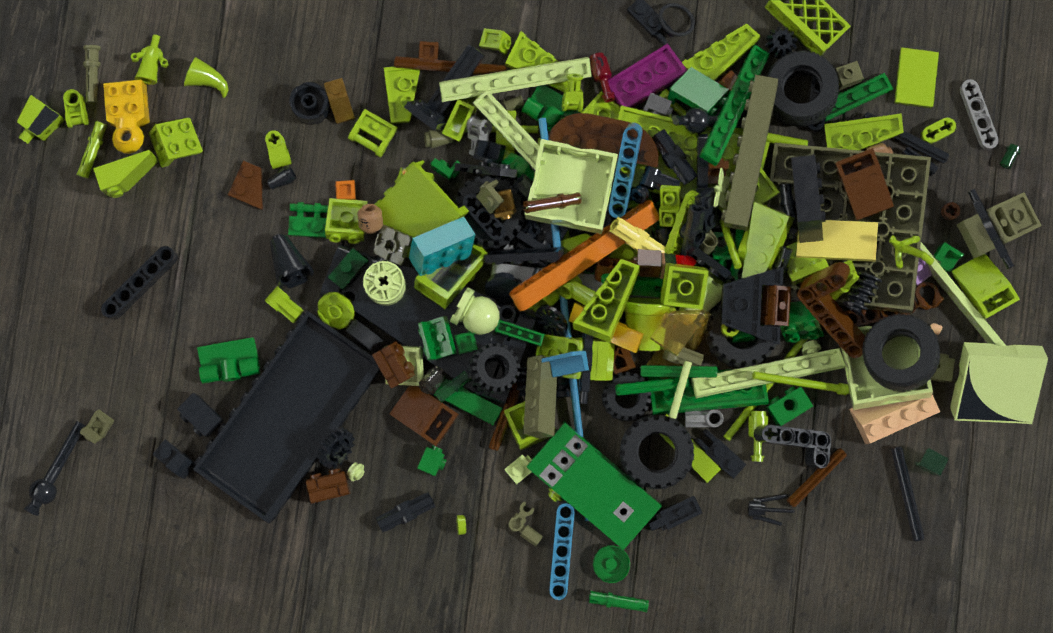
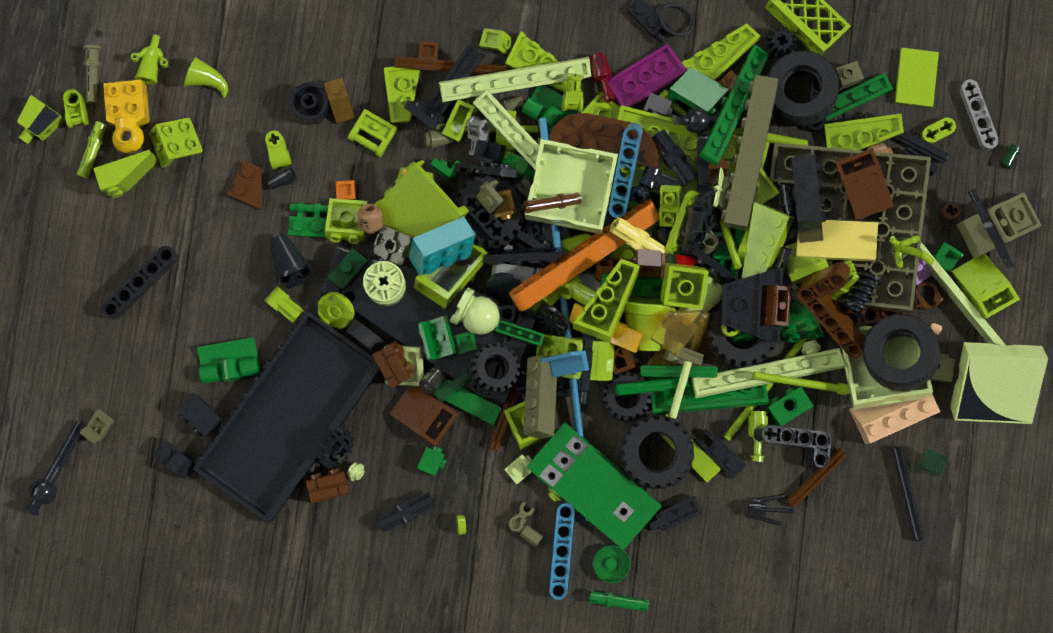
light grey piece [685,410,724,428] -> none

